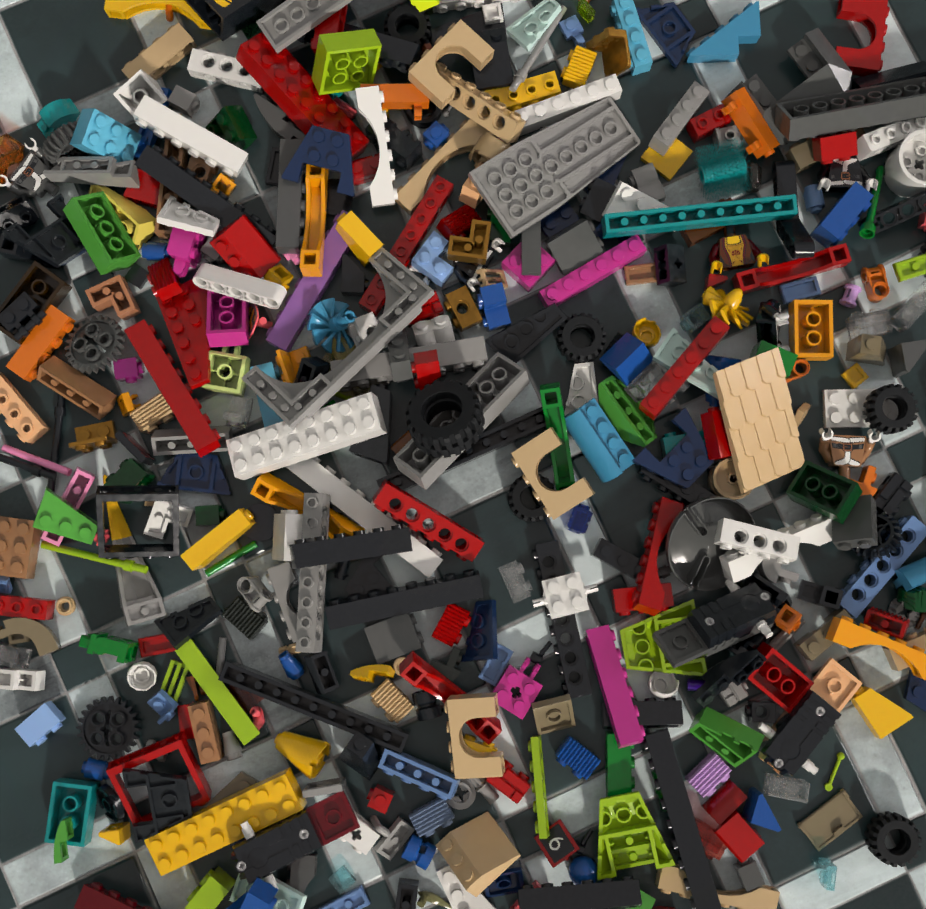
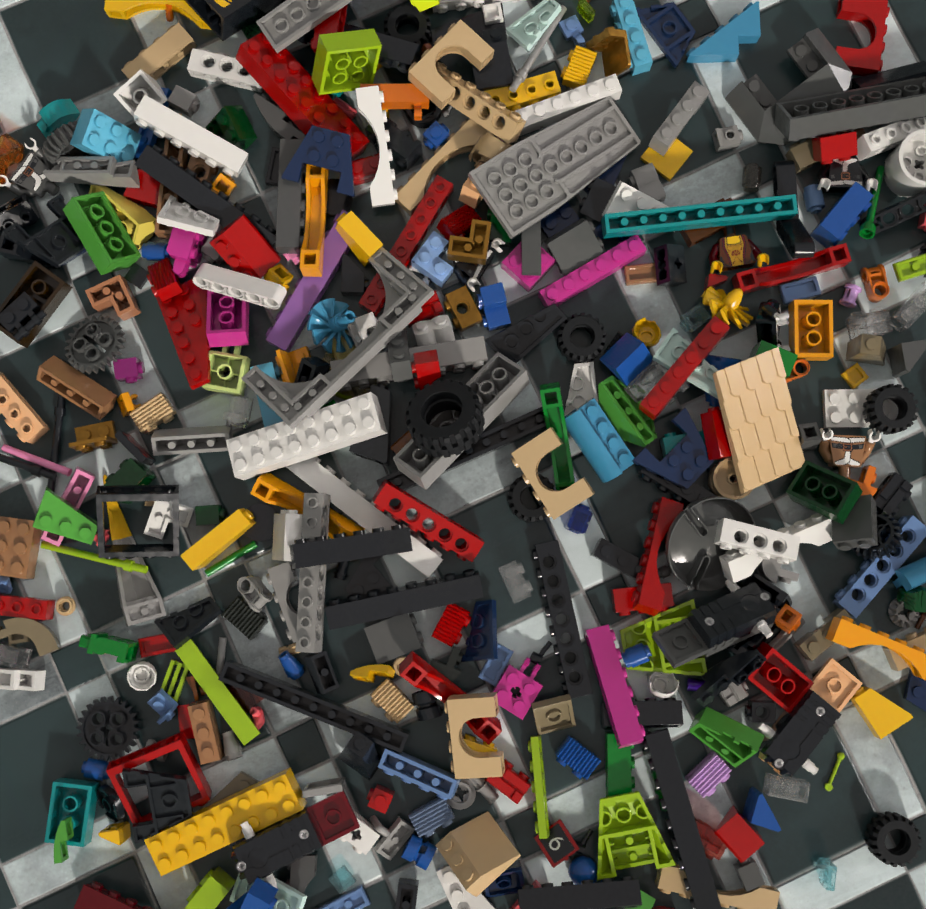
orange brick [5,304,75,382] -> none
light blue brick [15,701,66,747] -> none
red brick [124,319,221,458] -> none
dark blue wing [157,453,231,496] -> none
shield [249,303,273,339] -> none
yellow cone [274,731,331,779] -> none
olive bar [417,891,452,909] -> none
tan tile [476,268,508,289] -> none
white plate [532,571,598,620] -> none
red brick [686,103,732,144] -> none
teal piece [694,137,752,201] -> none
red brick [702,779,748,825] -> none
orange brick [721,87,780,159] -> none
tan tile [794,402,811,428] -> none
black brick [796,579,844,610] -> none
dark tan door [796,788,863,852] -> none
red brick [863,606,910,640] -> none
none -> blue brick [621,643,652,668]
none -> dark grey brick [797,422,822,451]

